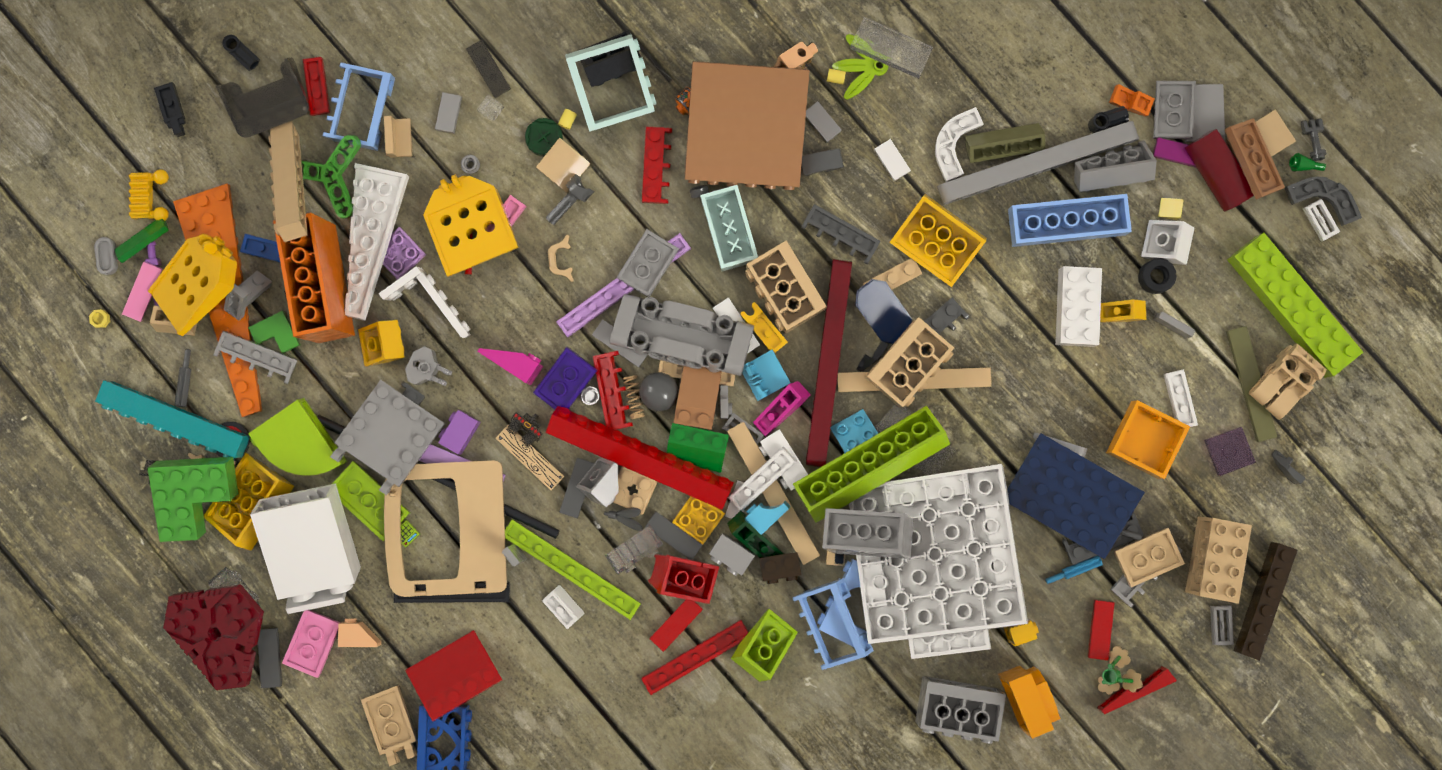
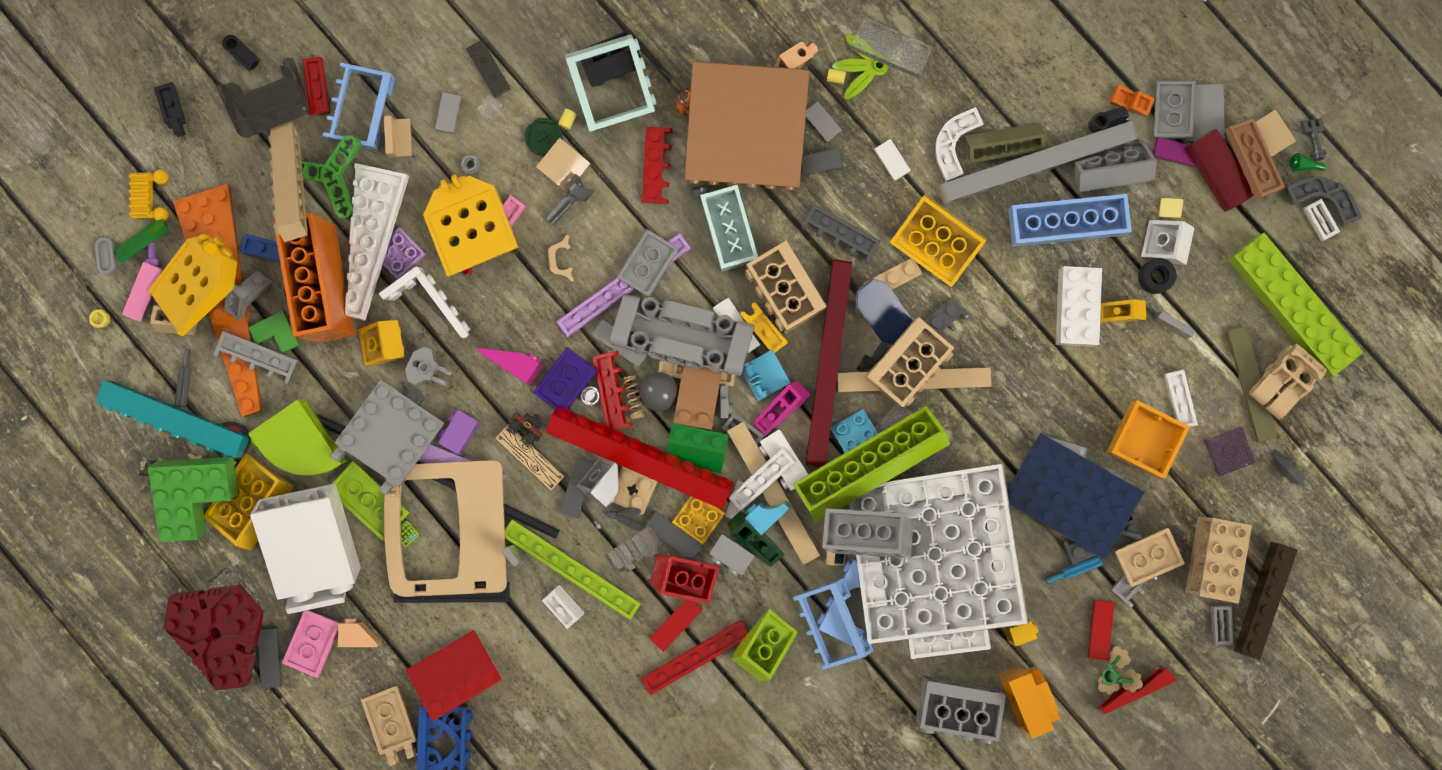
dark brown bracket [759,552,801,584] -> none

